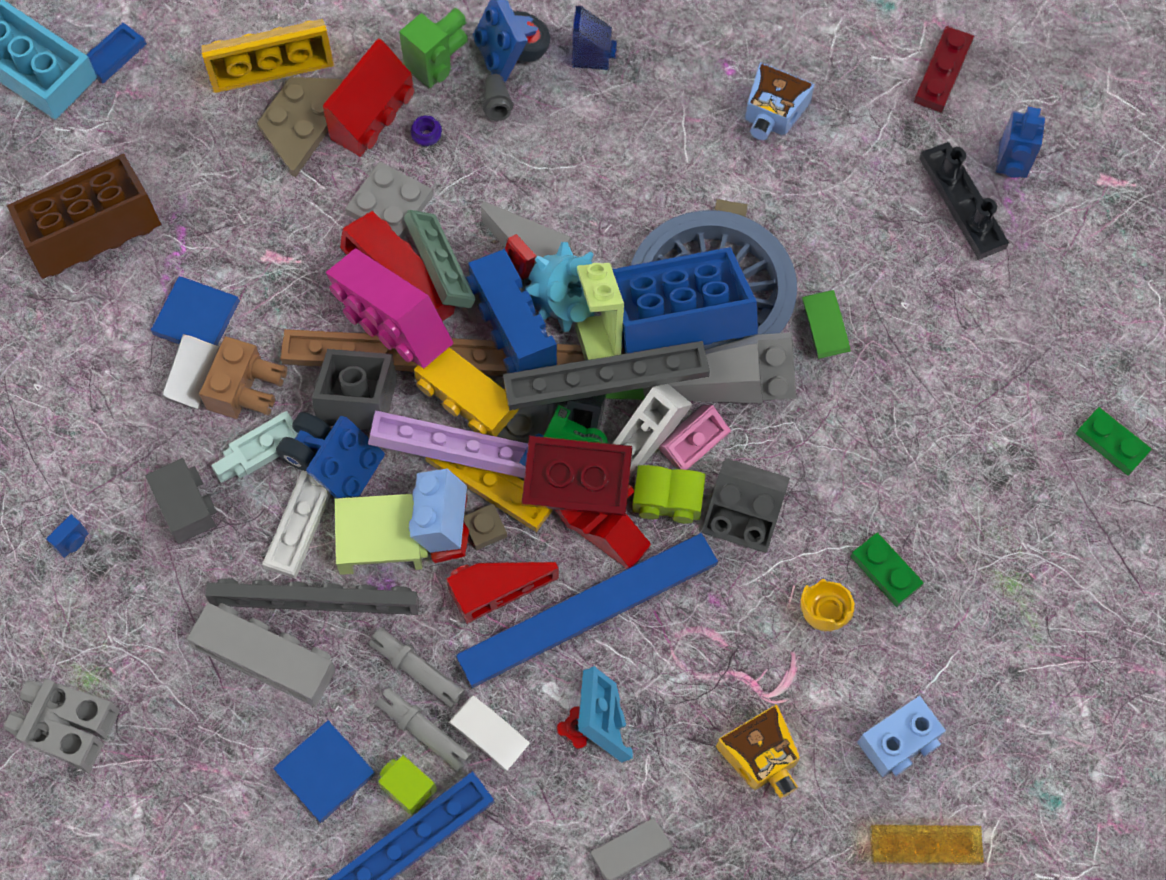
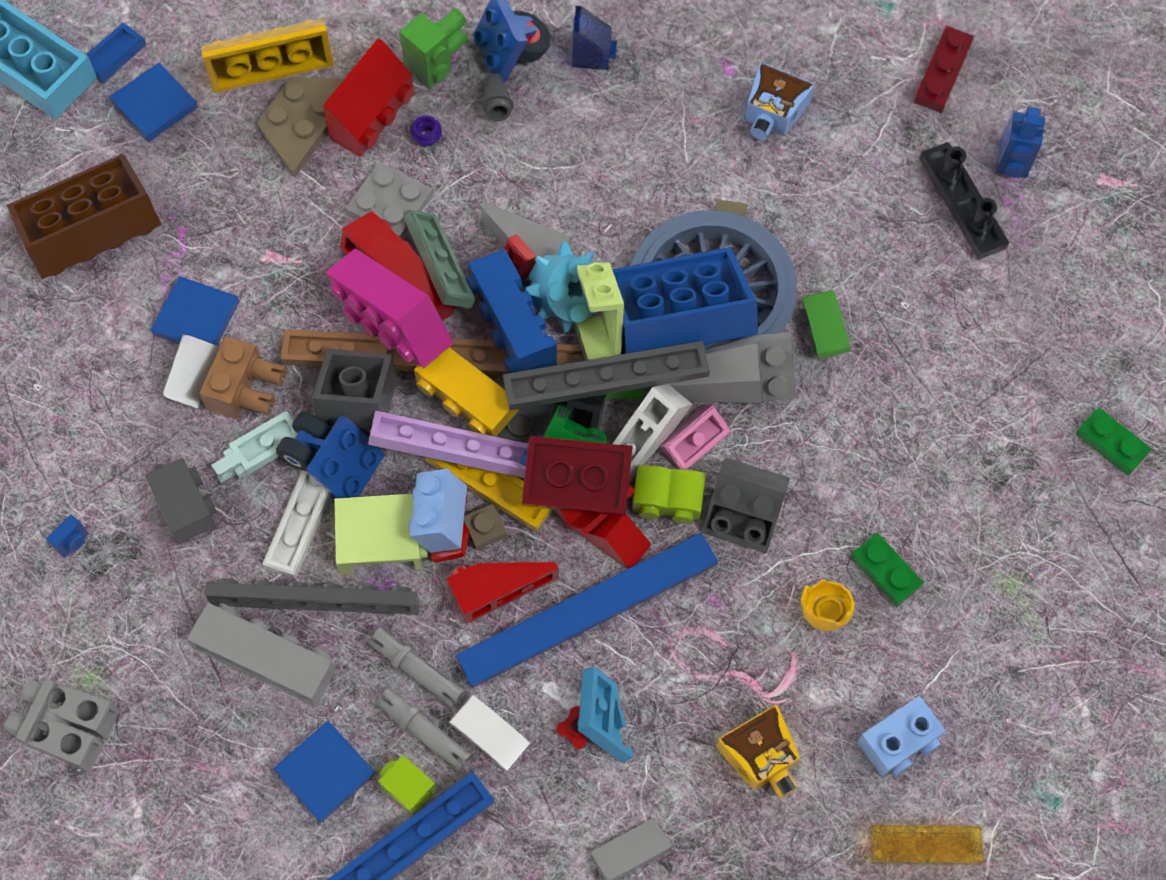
none -> blue tile [109,62,198,142]

